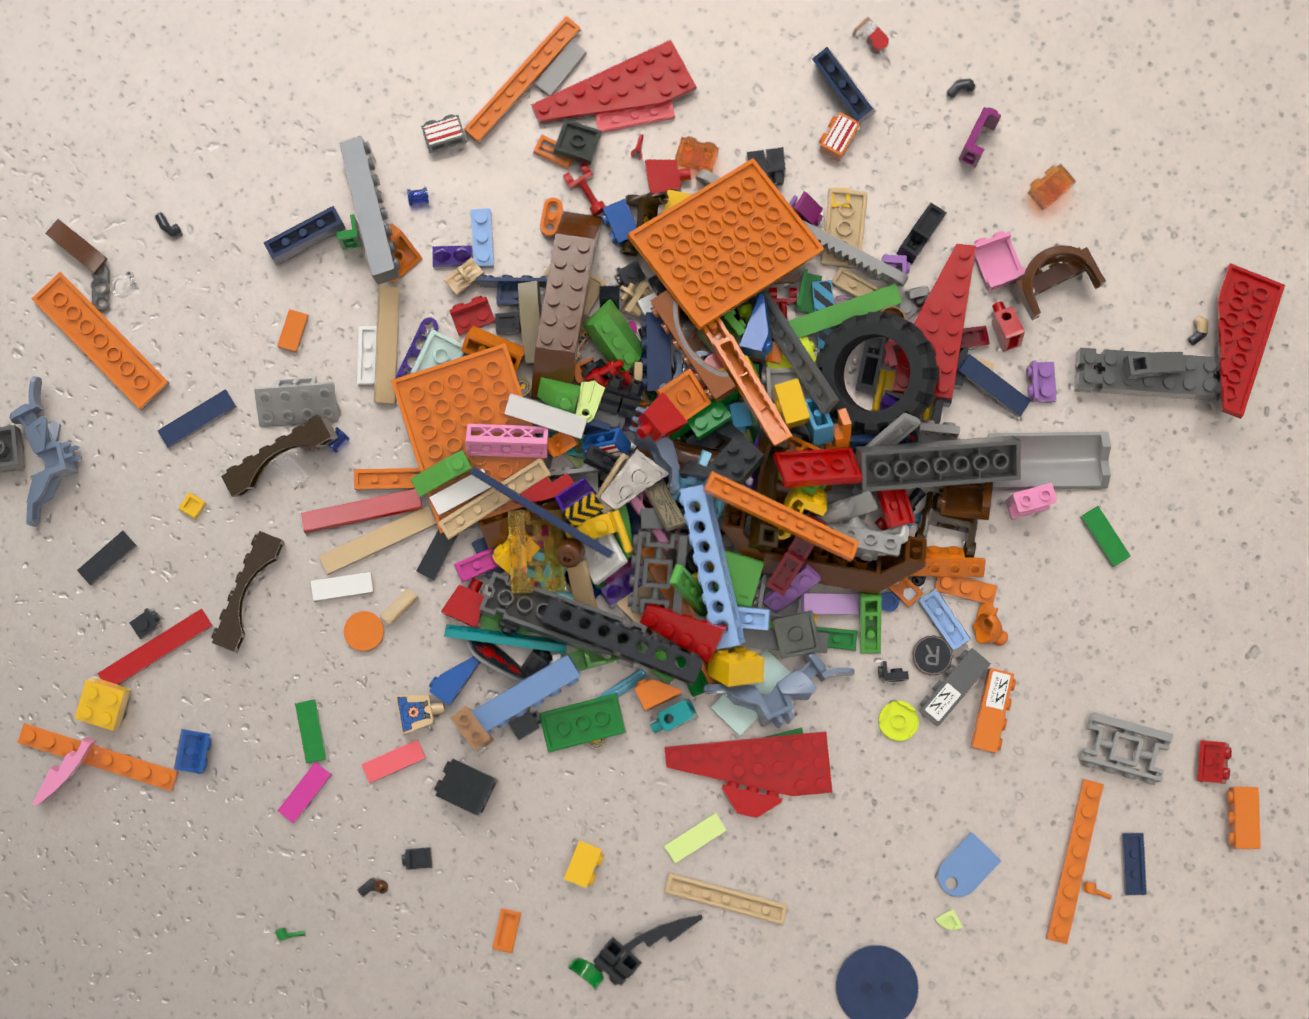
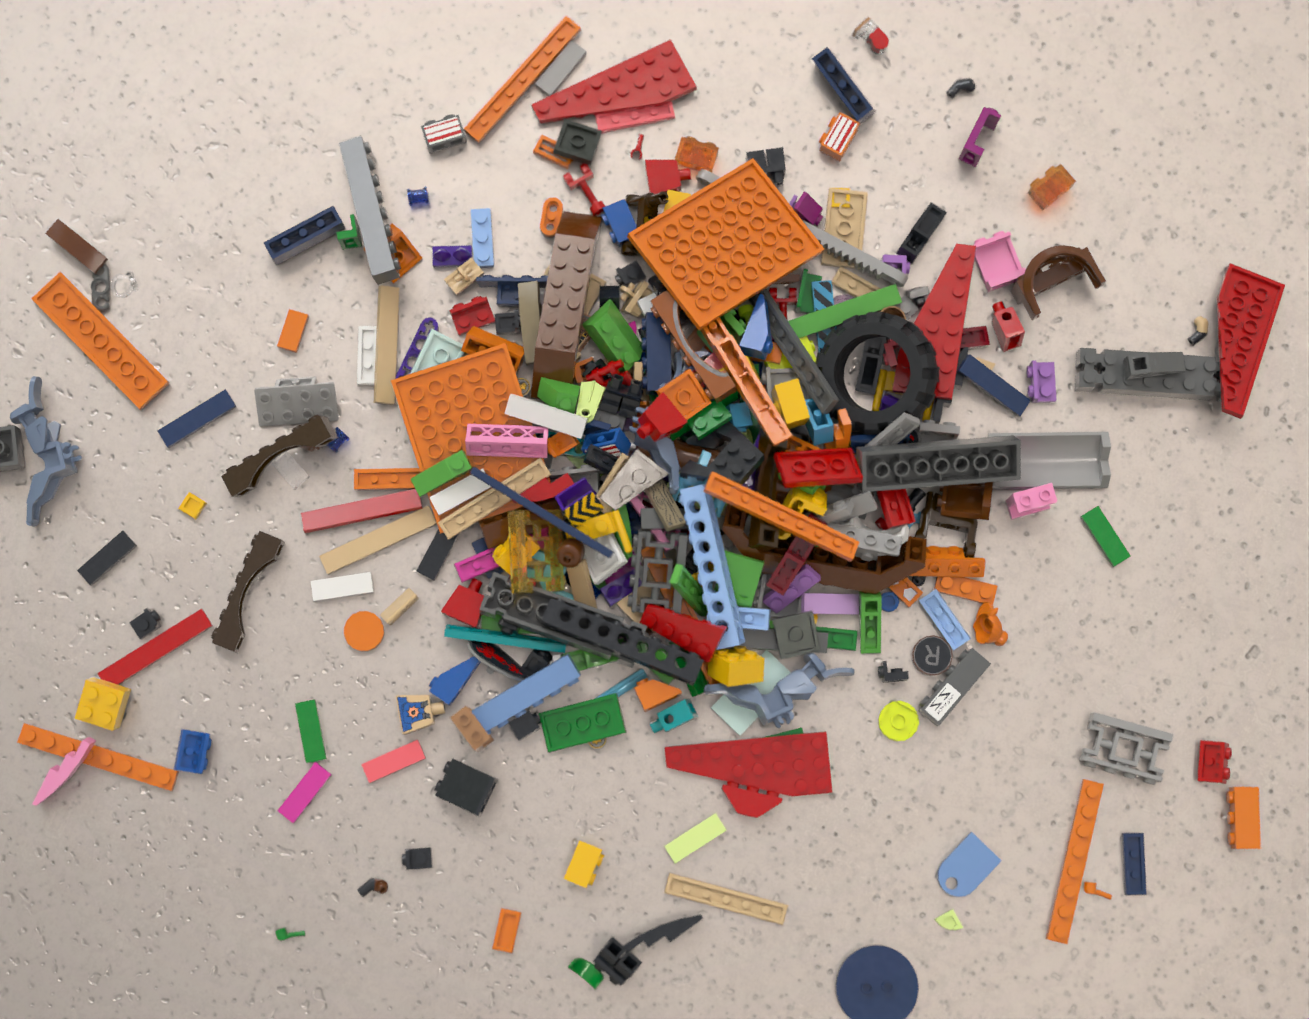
black arm [155,212,181,237] -> none
orange brick [970,668,1016,754] -> none

